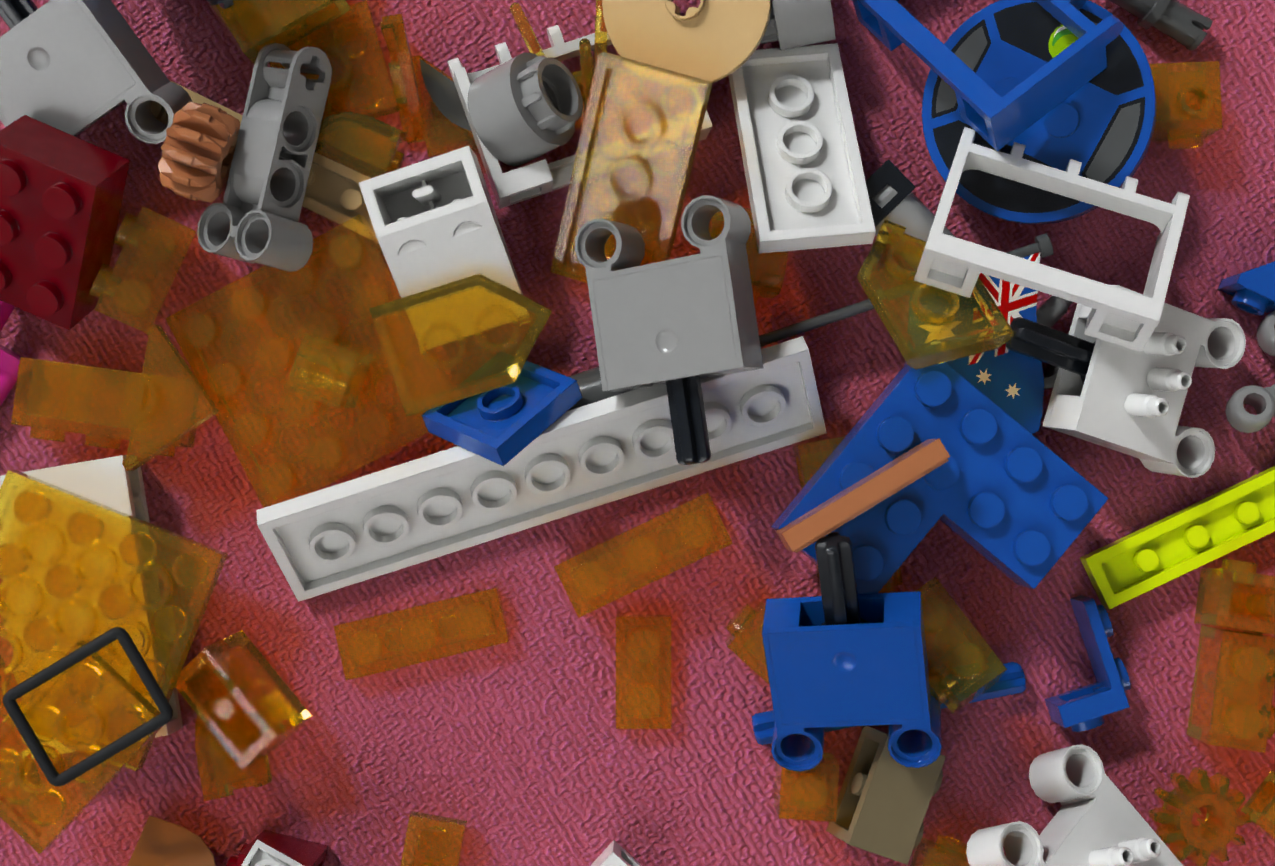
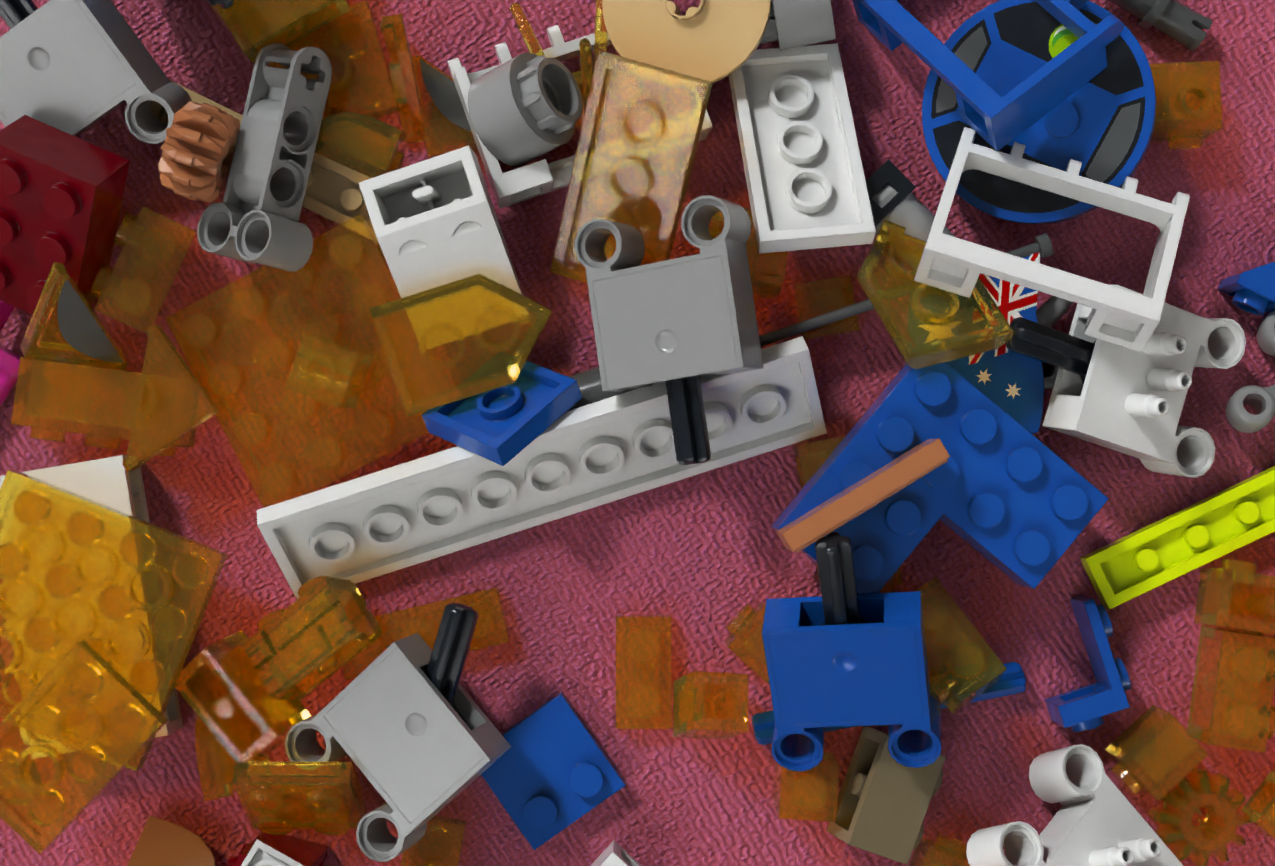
black piece [3,627,173,786] -> none
clear yellow brick [554,492,733,618] -> none
none -> clear yellow tile [20,262,128,370]
none -> clear yellow plate [232,761,367,835]
none -> clear yellow brick [243,576,382,701]
none -> light grey piece [285,603,511,862]
none -> blue plate [481,692,626,850]
none -> clear yellow brick [673,671,749,739]
none -> clear yellow plate [794,275,860,340]
none -> clear yellow brick [1104,705,1209,801]

